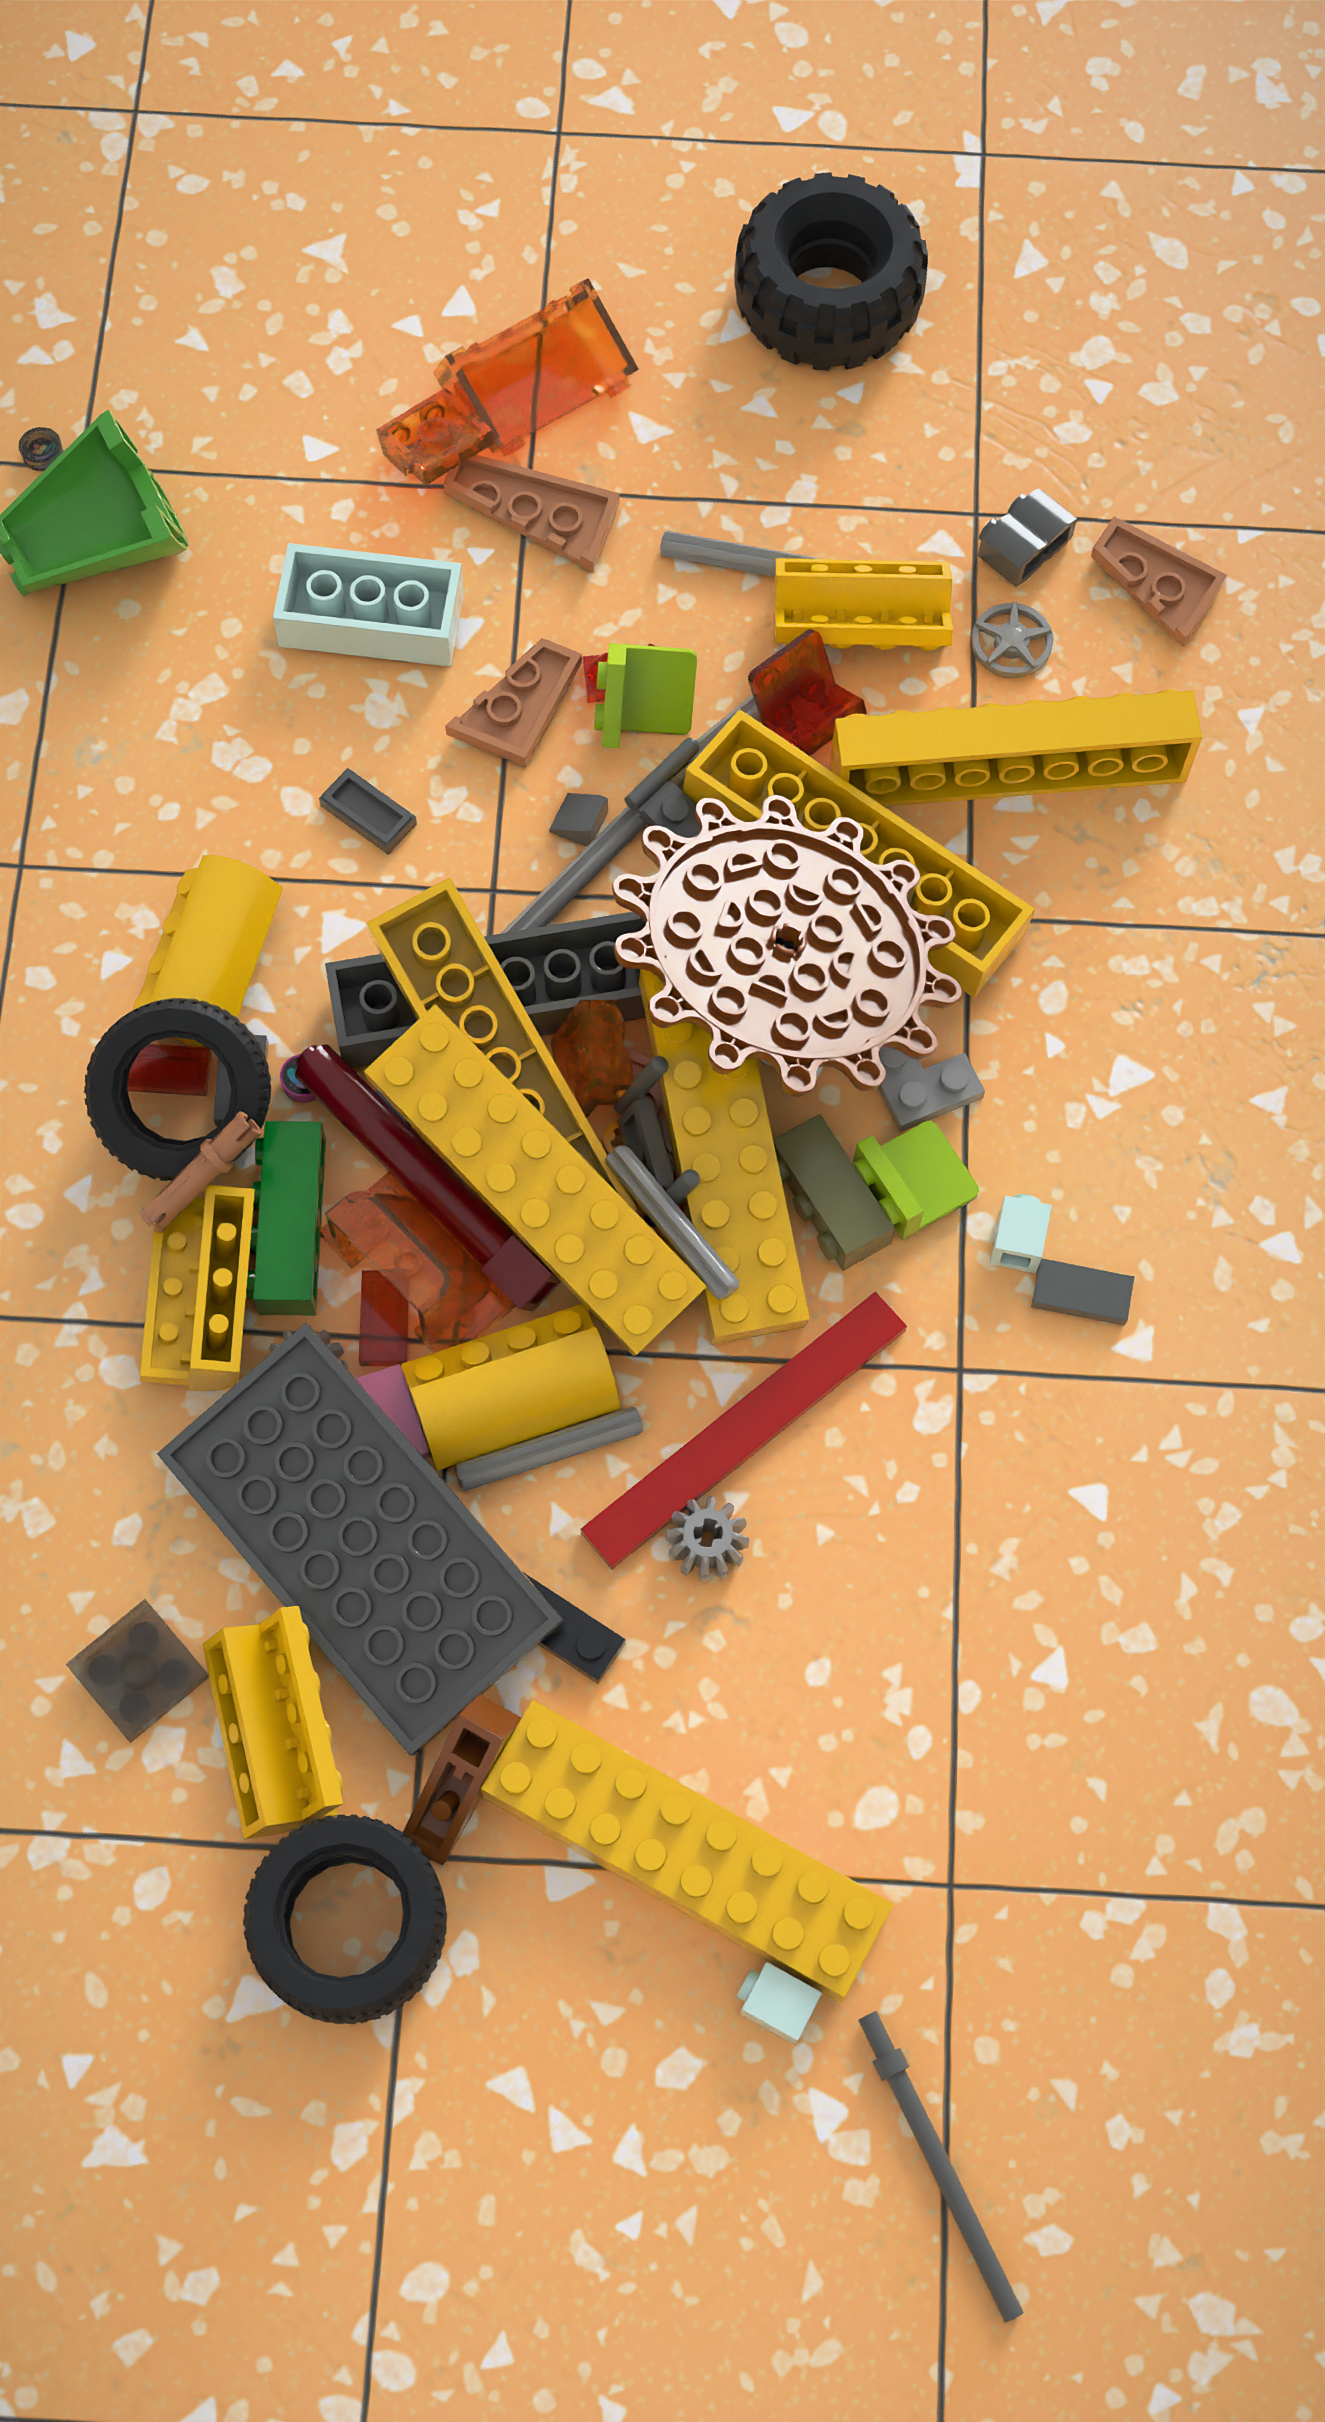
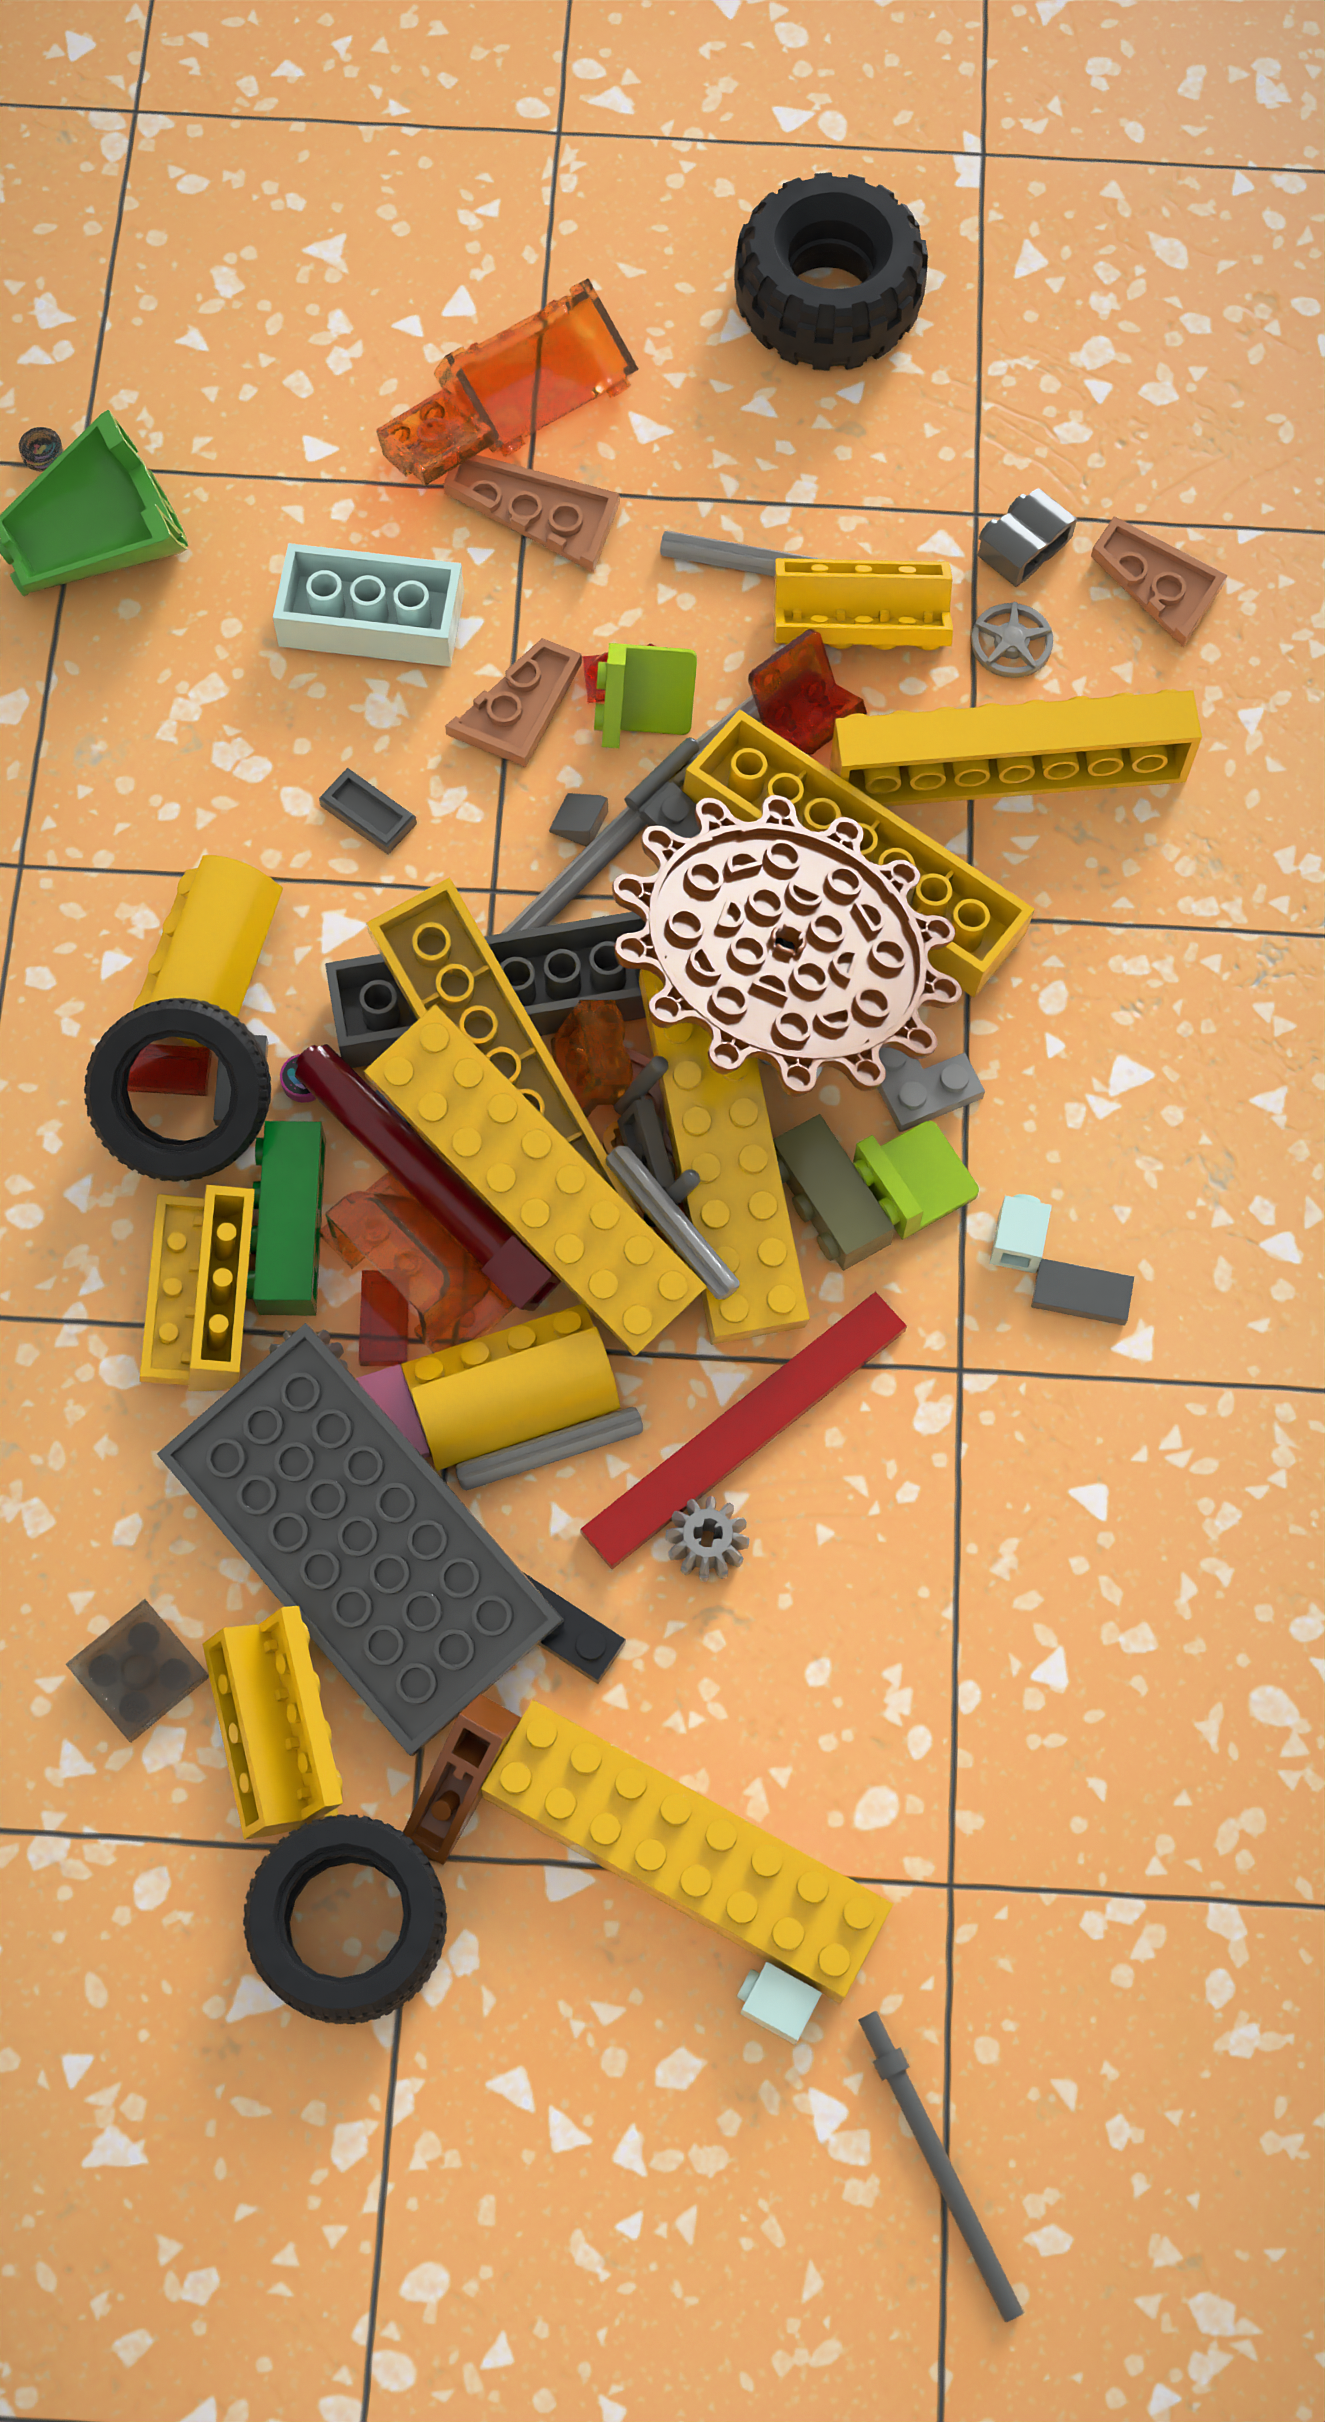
nougat pin [139,1111,262,1233] -> none

